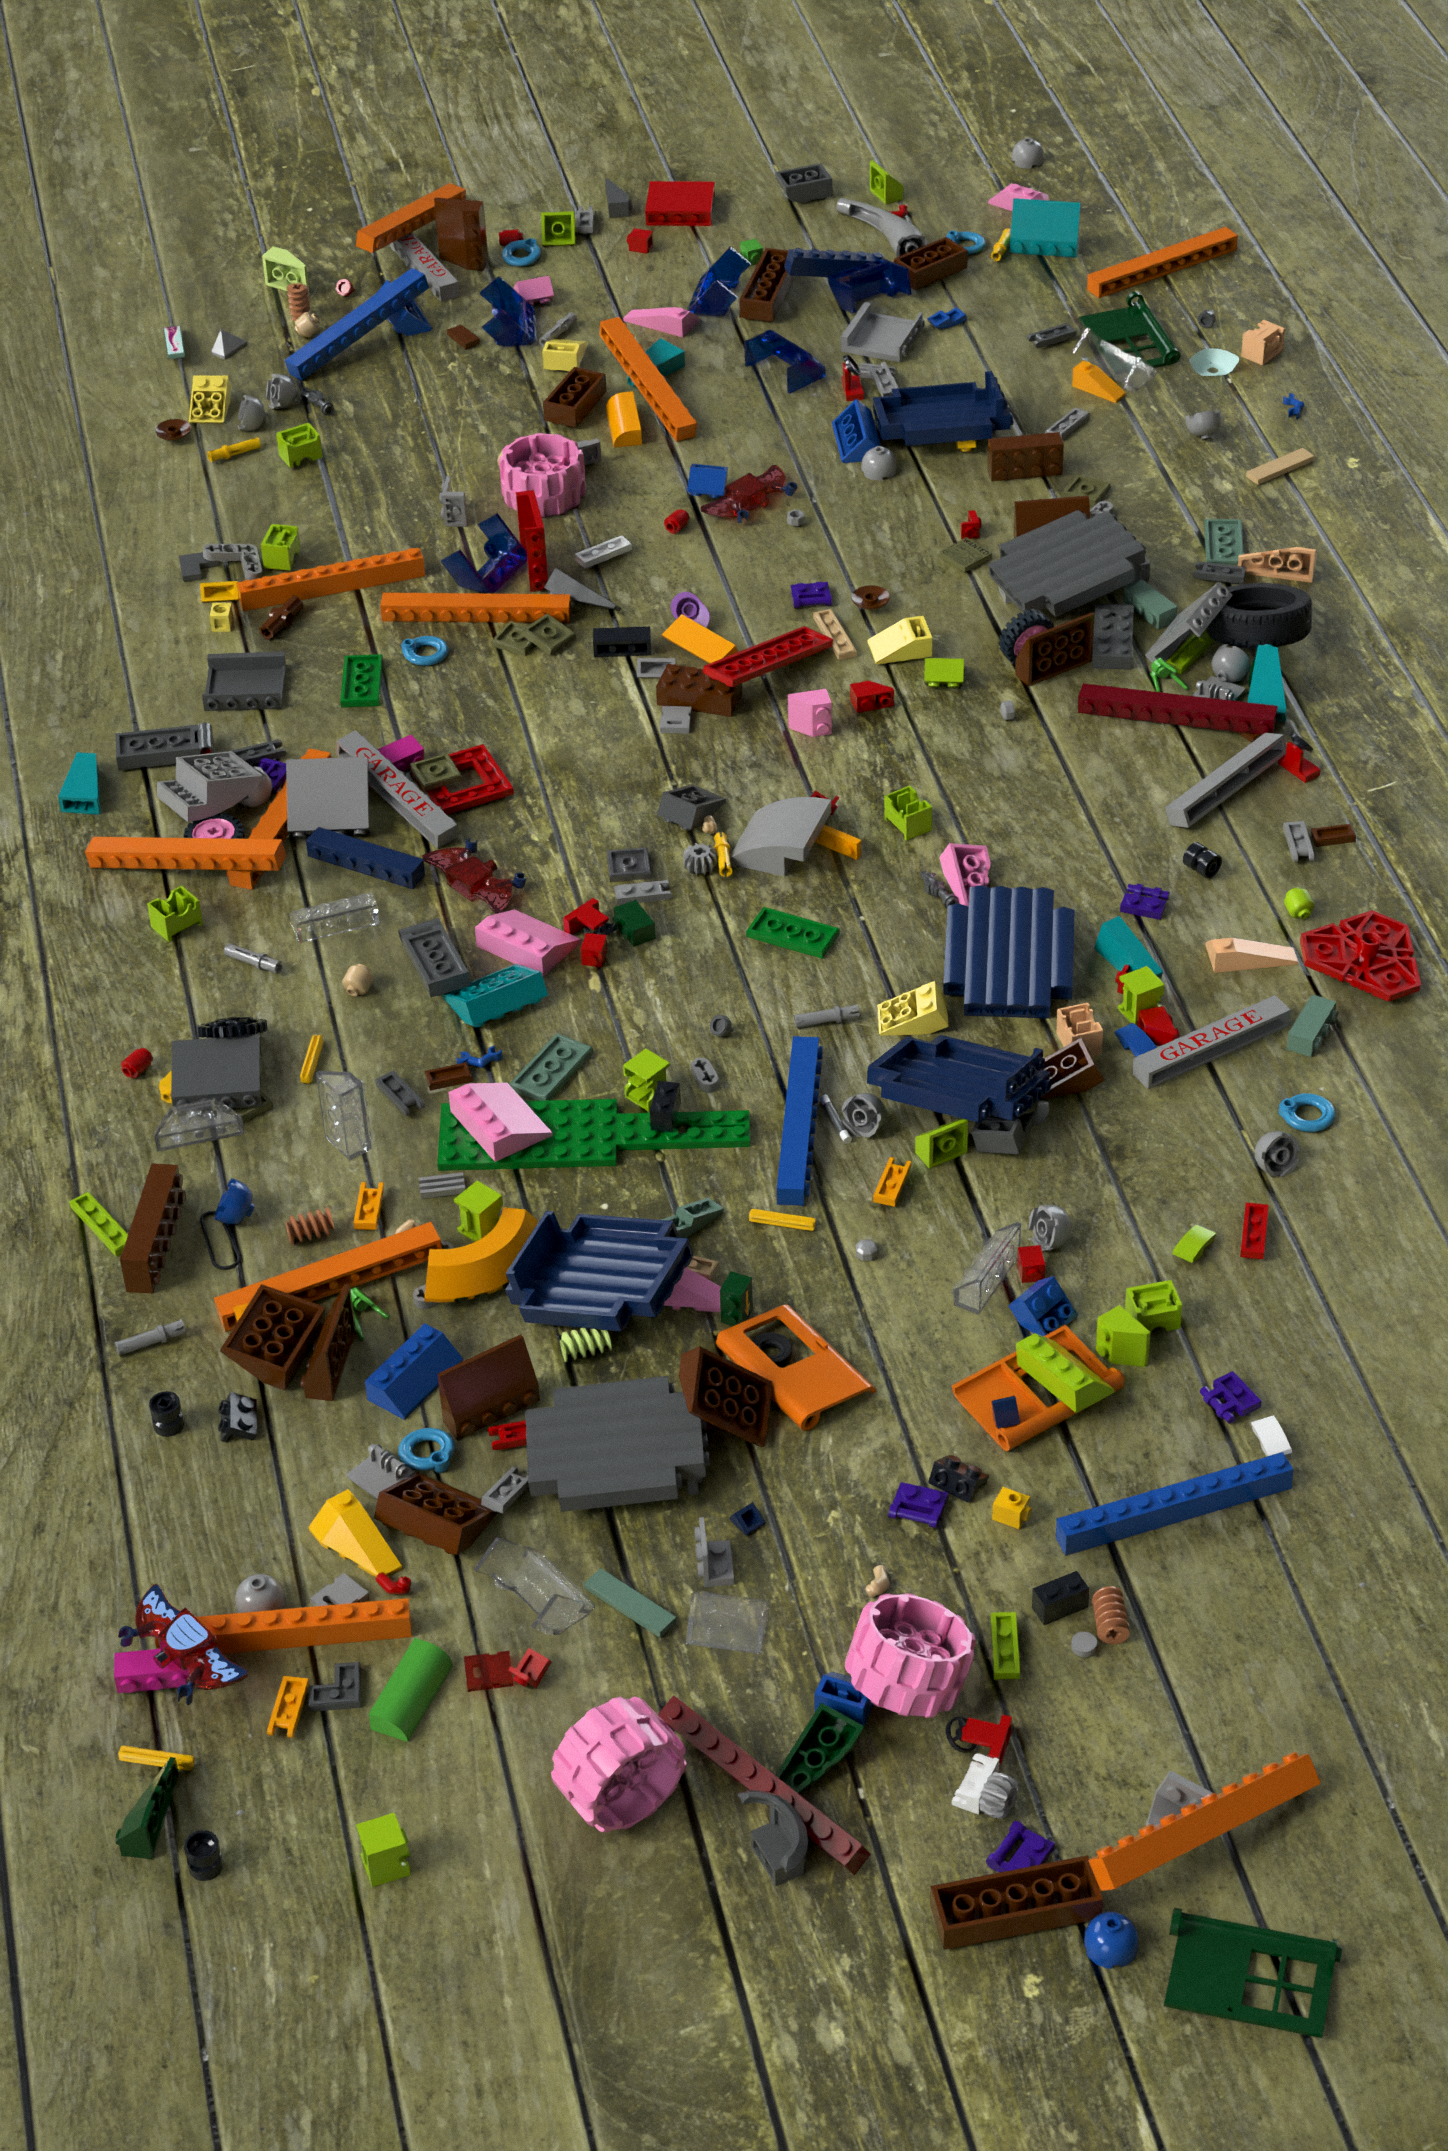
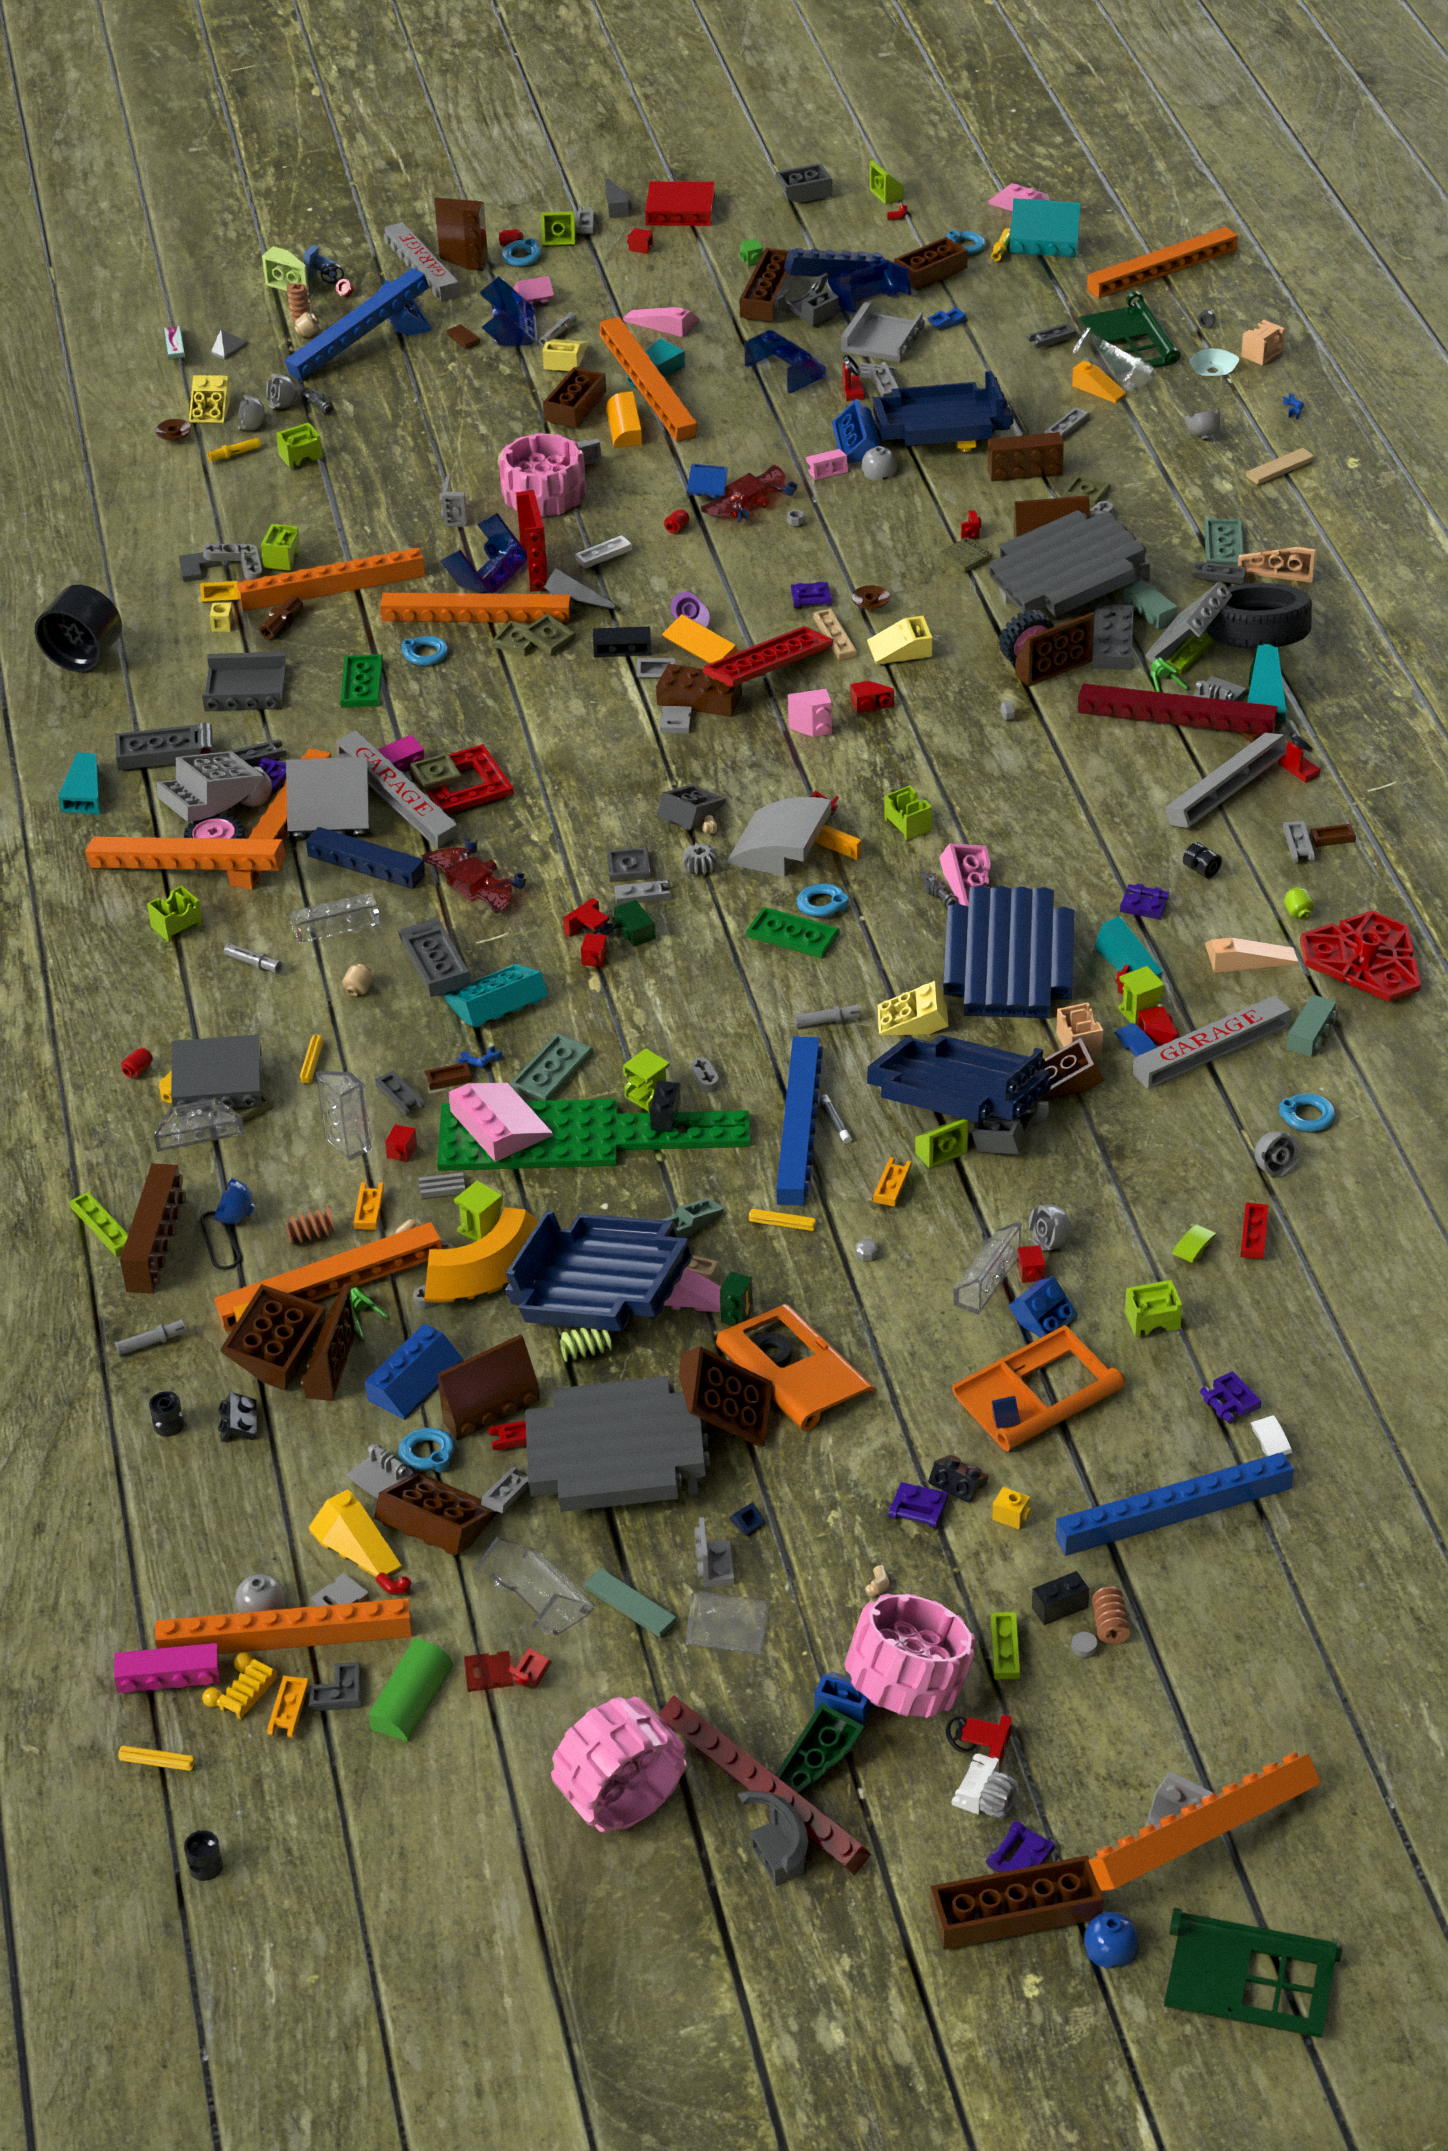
dark green wedge [116,1757,179,1859] -> none
torso [118,1584,248,1705] -> none
black gear [196,1016,267,1038] -> none
orange brick [356,183,466,253] -> none
lime piece [356,1813,411,1887] -> none
bright pink slope [475,909,581,977] -> none
clear blue windscreen [687,246,751,317] -> none
dark grey tile [710,1015,734,1037] -> none
yellow pin [714,832,732,877] -> none
light grey brick [836,198,928,257] -> none
light grey cylinder [841,1092,887,1138] -> none
lime slope [924,658,964,688] -> none
light grey cylinder [1012,138,1044,168] -> none
lime slope [1016,1333,1114,1413] -> none
lime slope [1096,1305,1151,1367] -> none
light grey cylinder [1212,644,1251,683] -> none
none -> black wheel [34,585,122,672]
none -> yellow gear [202,1652,278,1720]
none -> medium blue piece [304,245,344,284]
none -> red brick [385,1124,417,1162]
none -> dark grey piece [777,273,839,326]
none -> dark azure piece [797,883,849,917]
none -> bright pink hinge [806,449,848,480]

